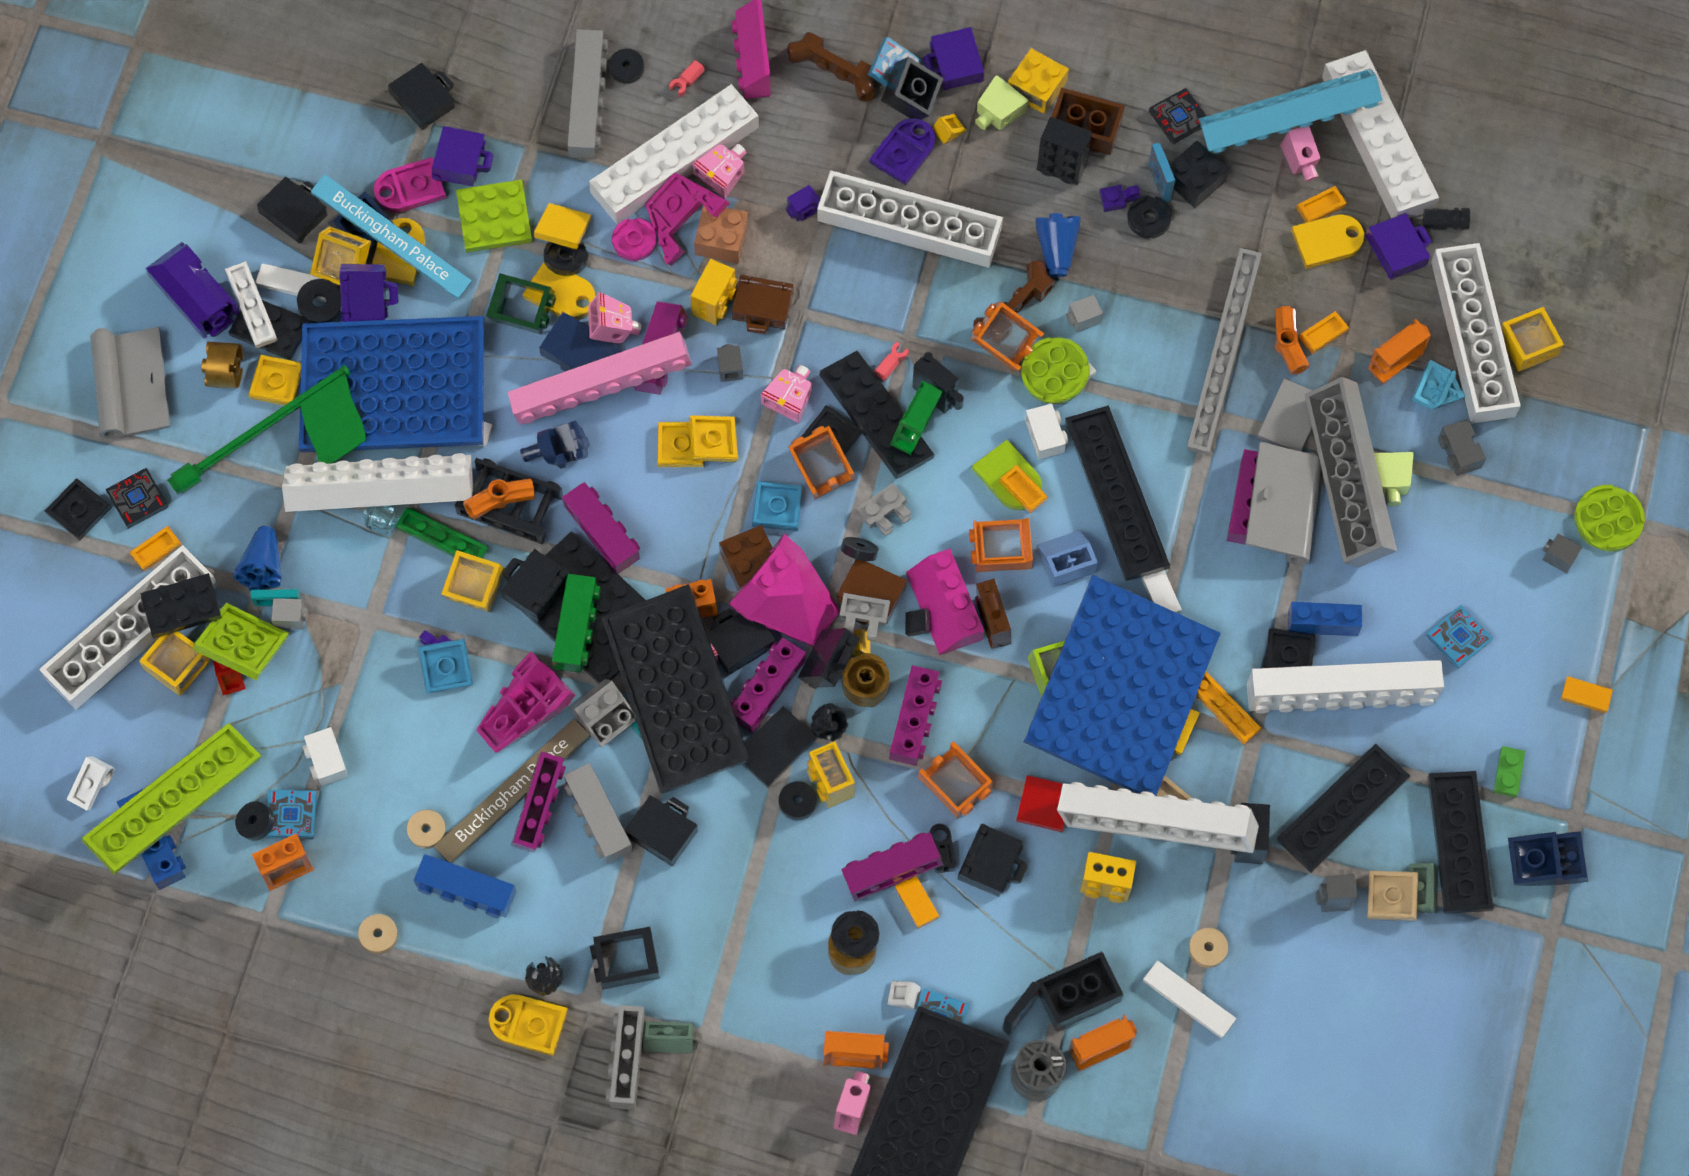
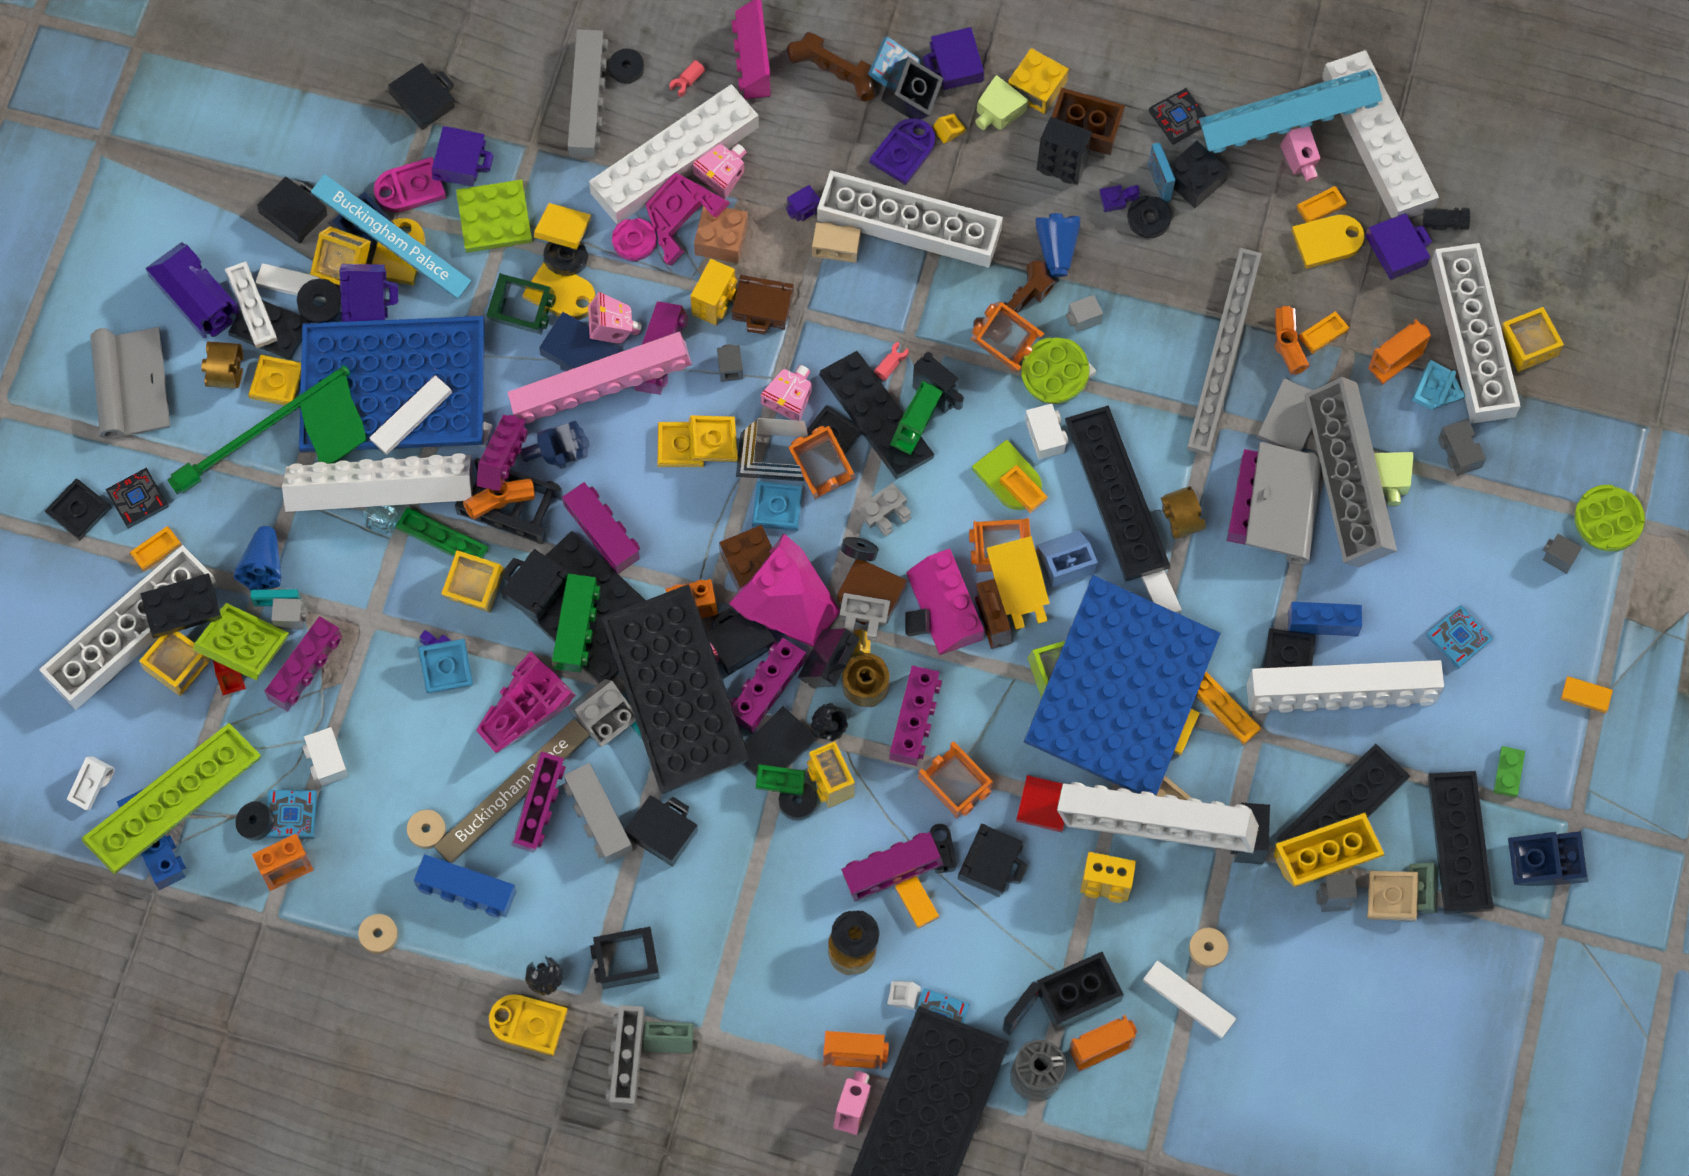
none -> magenta brick [264,616,342,712]
none -> white tile [370,376,452,455]
none -> magenta brick [477,415,528,491]
none -> sticker [736,418,808,481]
none -> green plate [755,764,806,796]
none -> tan brick [812,222,861,263]
none -> yellow tile [986,536,1050,630]
none -> pearl gold brick [1161,486,1206,539]
none -> yellow slope [1274,813,1385,887]

